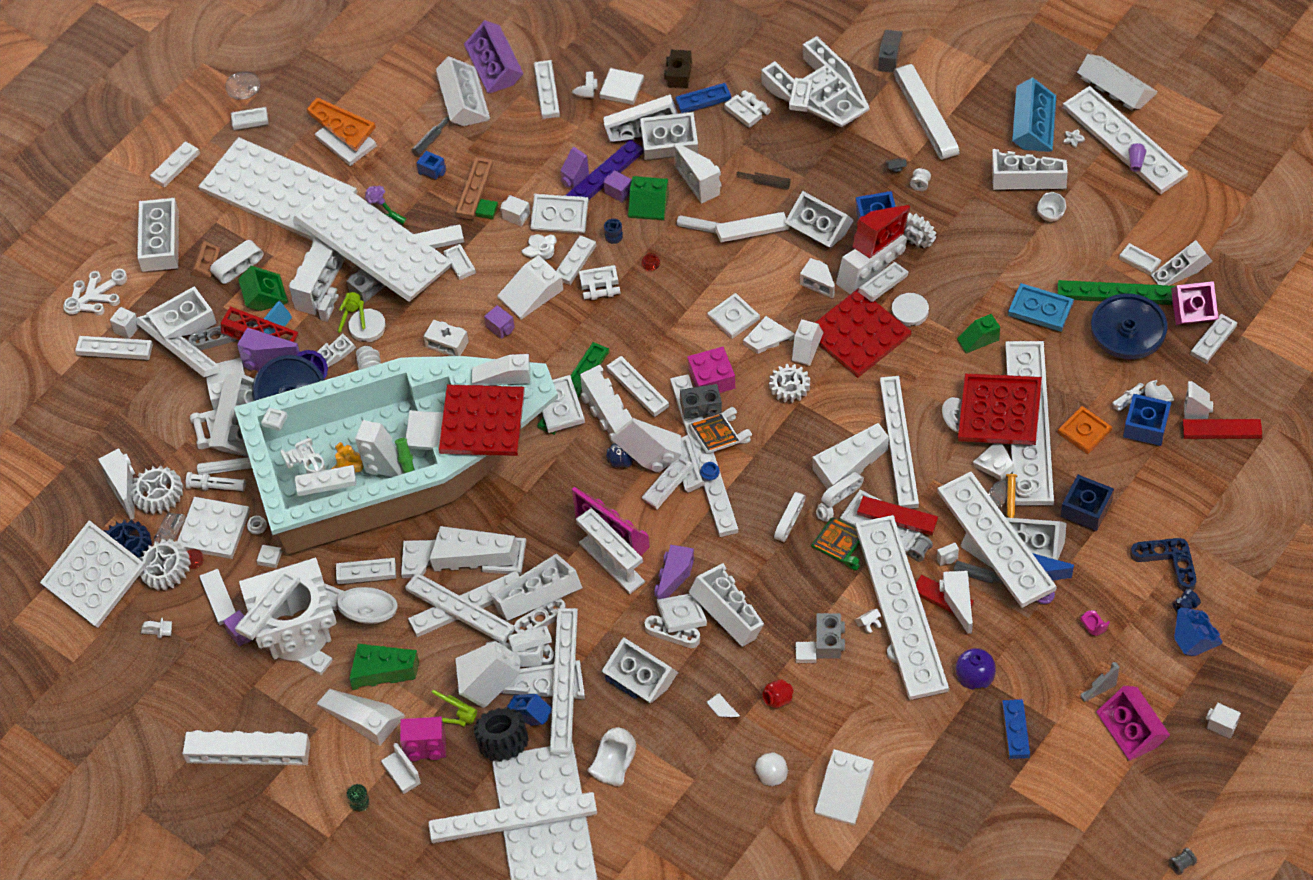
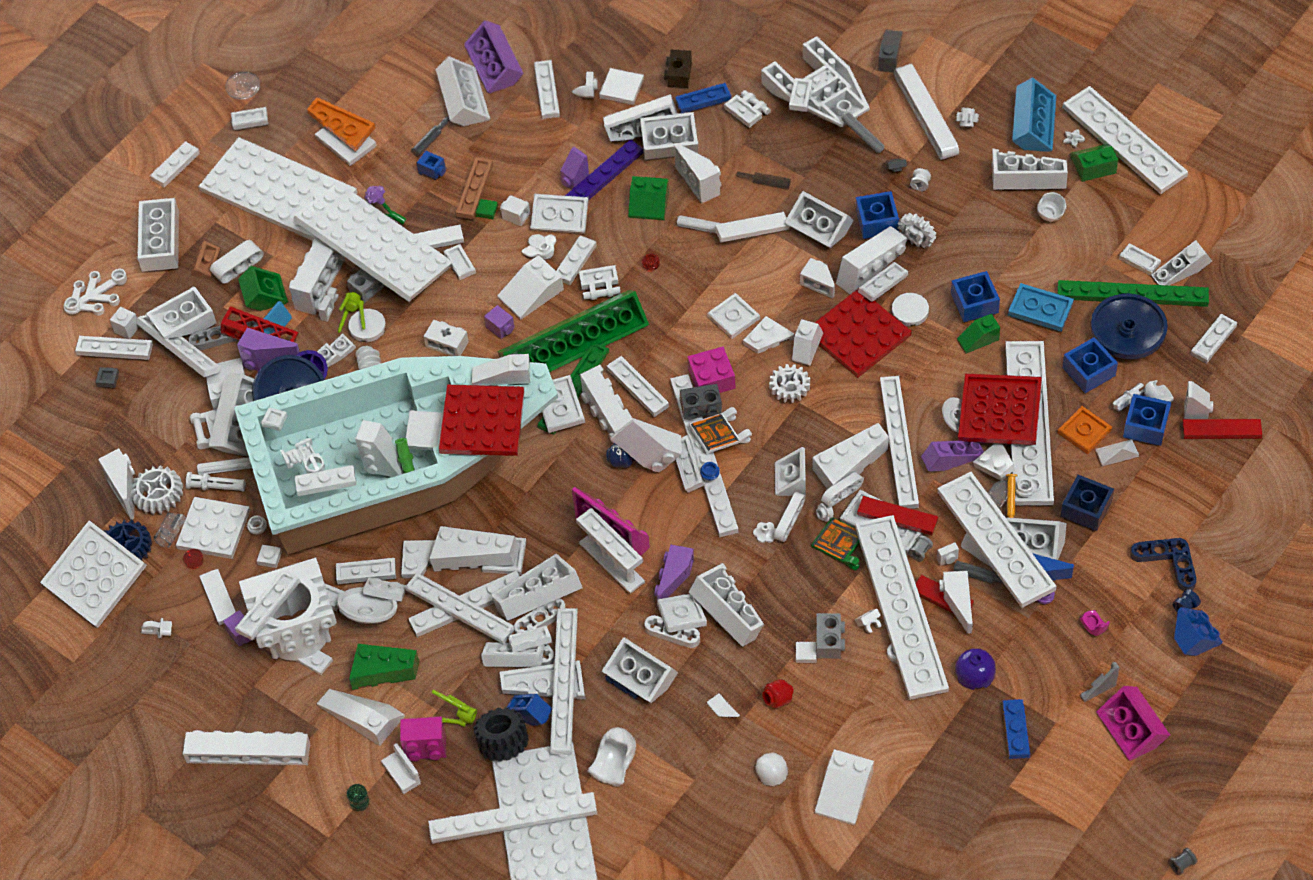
white gear [139,538,191,591] -> none
light orange piece [331,442,364,473] -> none
white slope [456,641,521,708] -> none
medium lavender brick [604,170,632,203] -> none
dark blue wheel [604,218,623,244] -> none
white tile [642,456,694,509] -> none
red slope [853,205,910,259] -> none
white slope [1077,54,1157,110] -> none
medium lavender cone [1128,143,1147,172] -> none
dark pink brick [1171,281,1219,326] -> none
white brick [1206,703,1241,739] -> none
none -> dark grey plate [96,367,119,388]
none -> white plate [363,578,406,602]
none -> green slope [497,290,649,372]
none -> white plant [753,522,776,543]
none -> white slope [775,447,806,496]
none -> light grey axle [841,112,885,153]
none -> medium lavender slope [921,441,984,471]
none -> blue brick [951,271,1000,322]
none -> white gear [956,108,979,127]
none -> blue brick [1062,337,1118,393]
none -> green slope [1070,144,1118,182]
none -> white slope [1095,439,1139,466]

